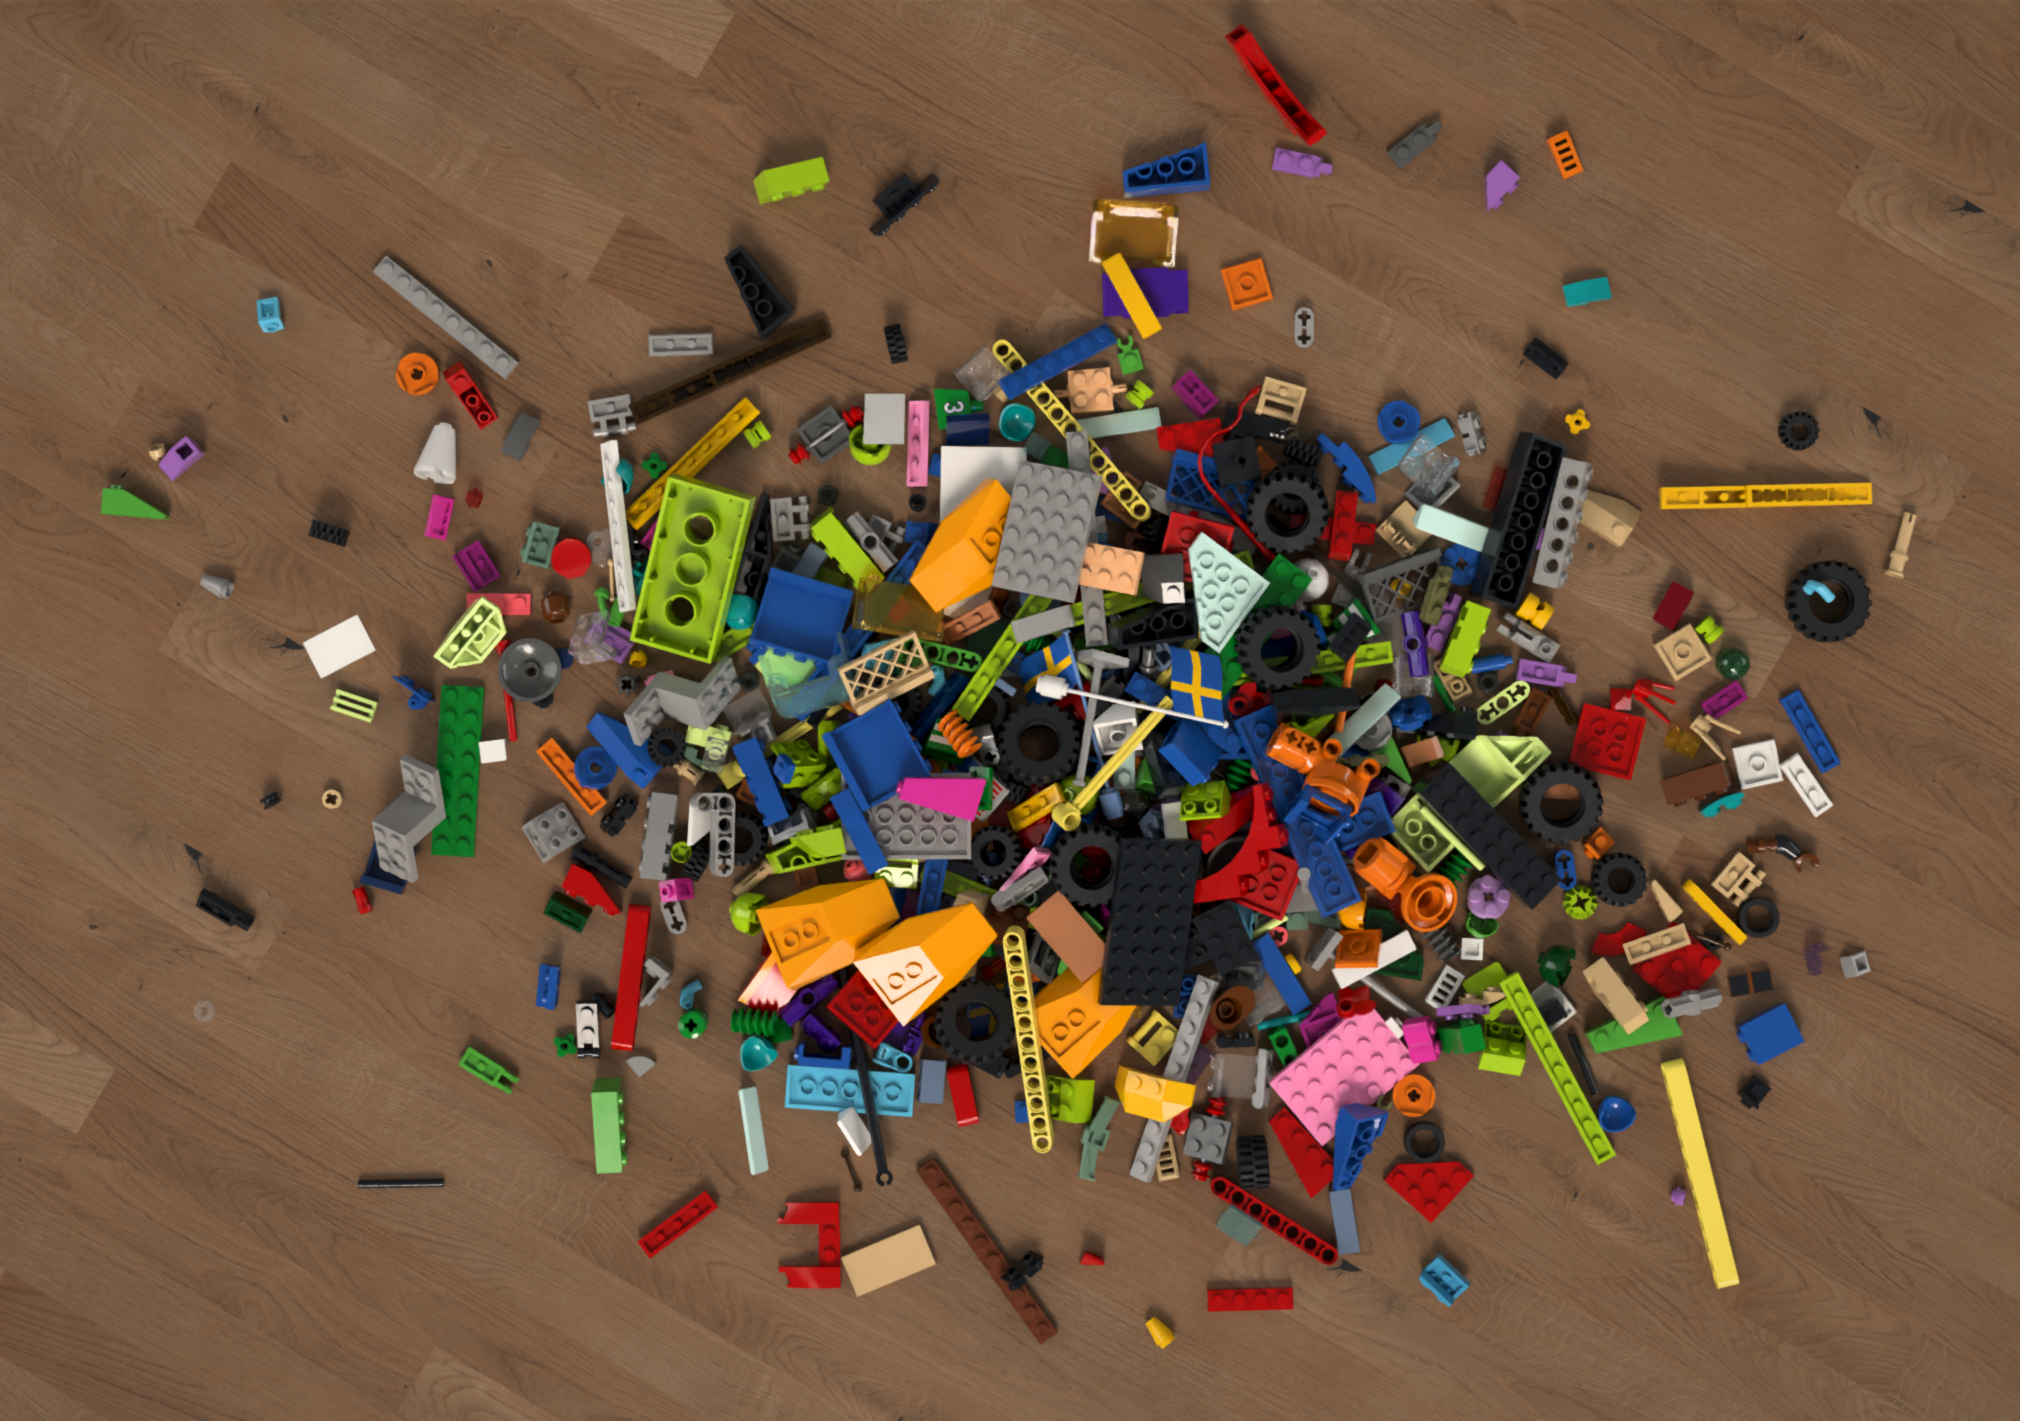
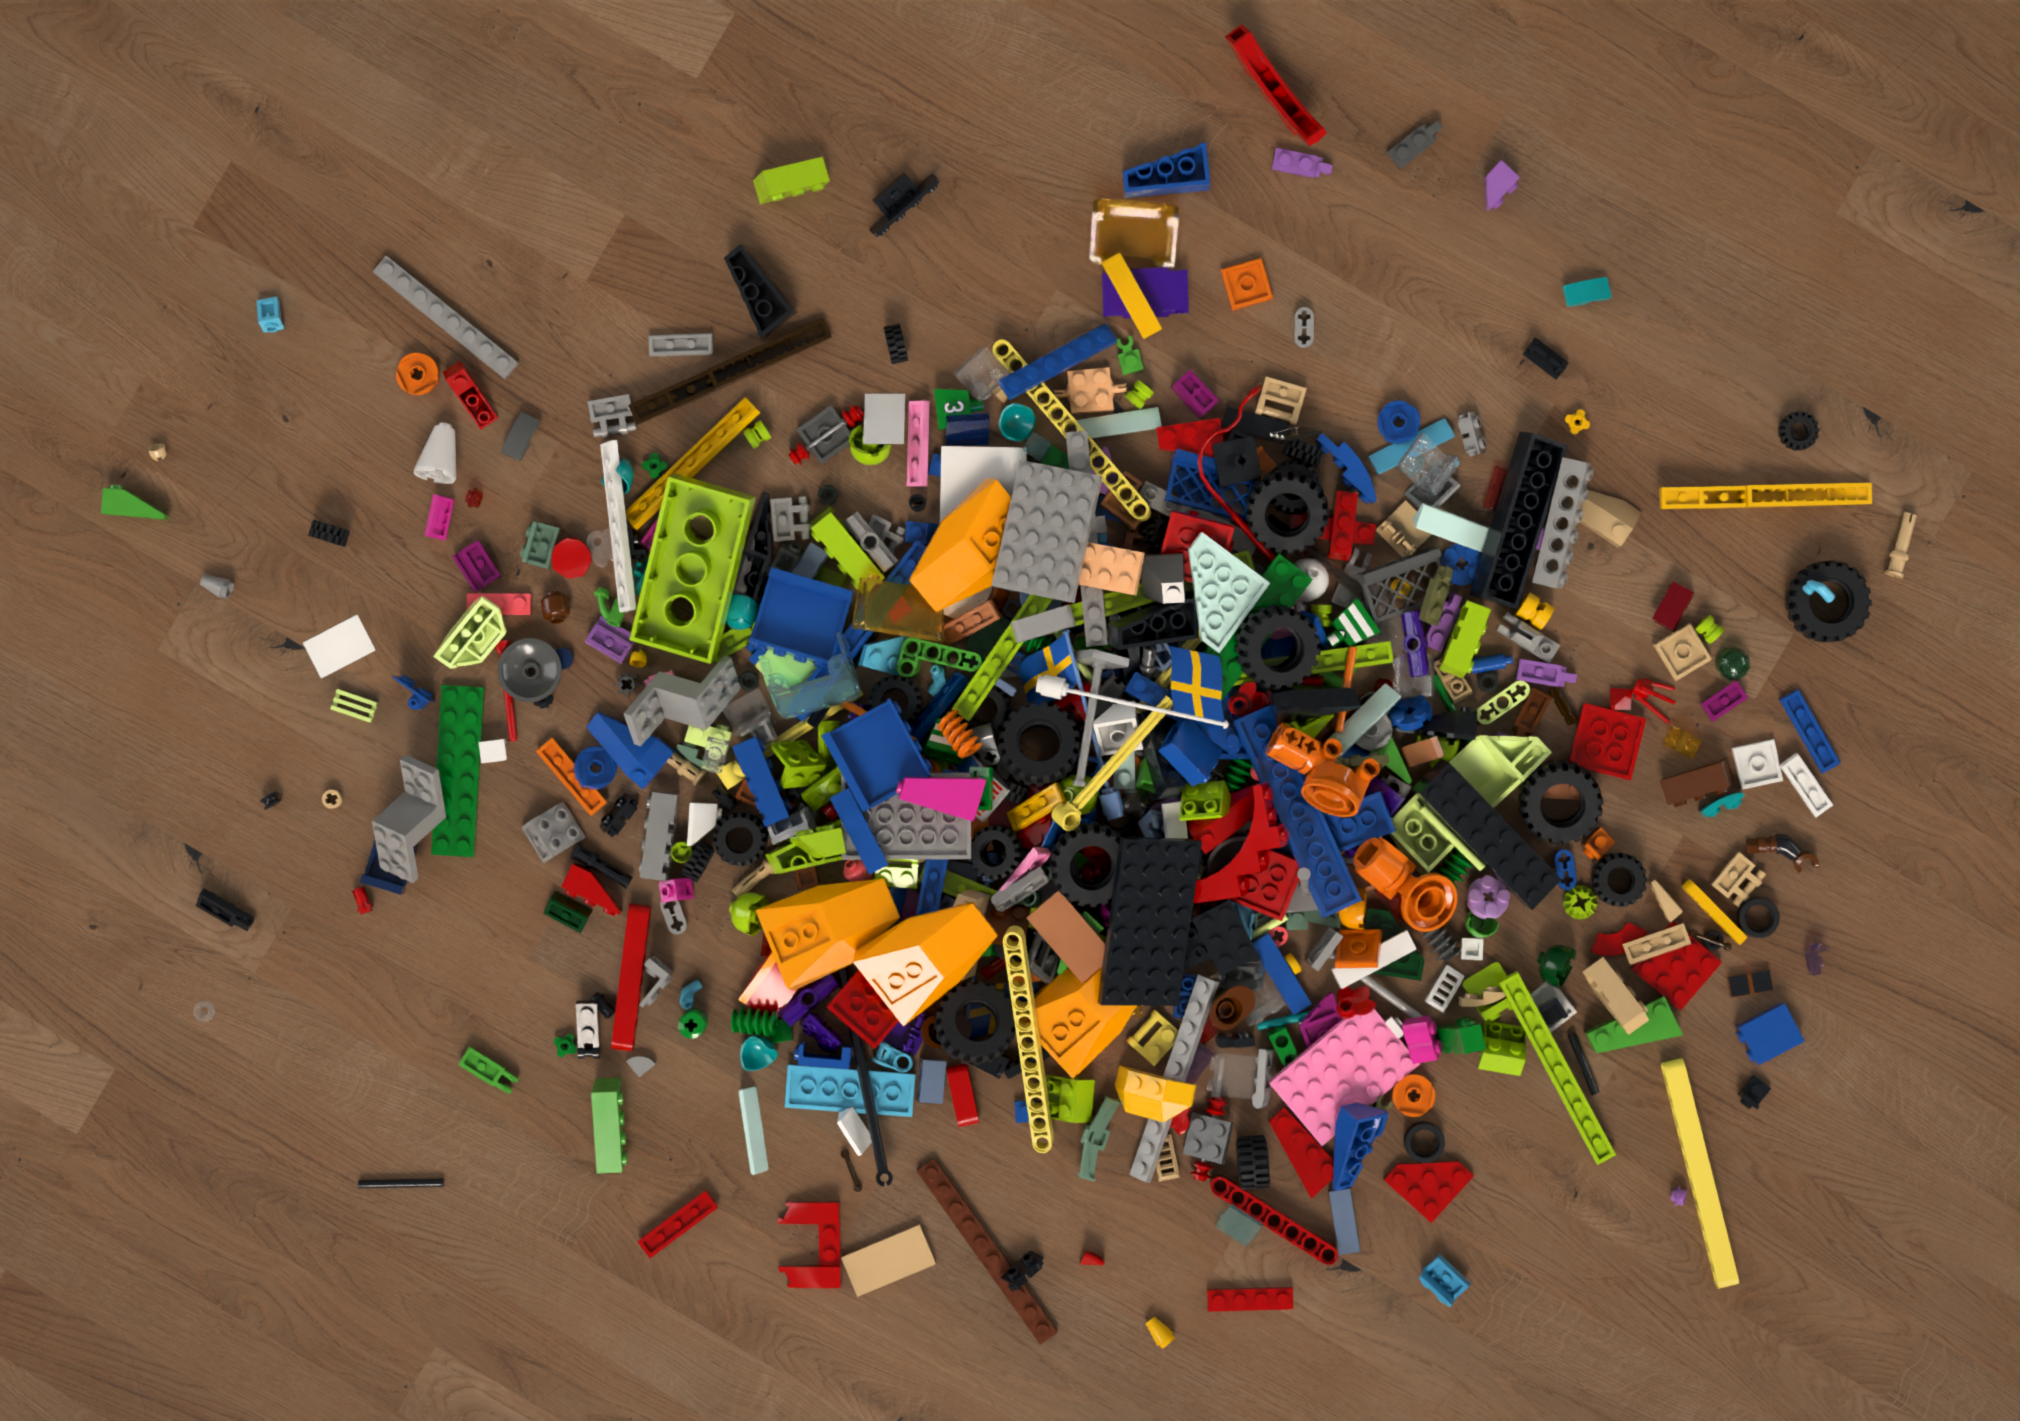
medium lavender slope [159,436,205,481] -> none
blue bracket [536,964,561,1010] -> none
clear bracket [568,610,617,665] -> none
tan hinge [607,558,615,602] -> none
black tyre [647,727,687,768] -> none
light grey beam [690,792,735,877] -> none
blue plate [773,754,796,784] -> none
tan fence [837,630,935,716] -> none
blue panel [1283,784,1353,844] -> none
black hinge [1328,612,1372,663] -> none
medium lavender plate [1437,1004,1490,1021] -> none
orange slope [1546,130,1584,180] -> none
blue helmet [1598,1096,1636,1132] -> none
light grey piece [1661,988,1722,1018] -> none
tan plant [1690,714,1741,760] -> none
light grey slope [1840,951,1871,978] -> none

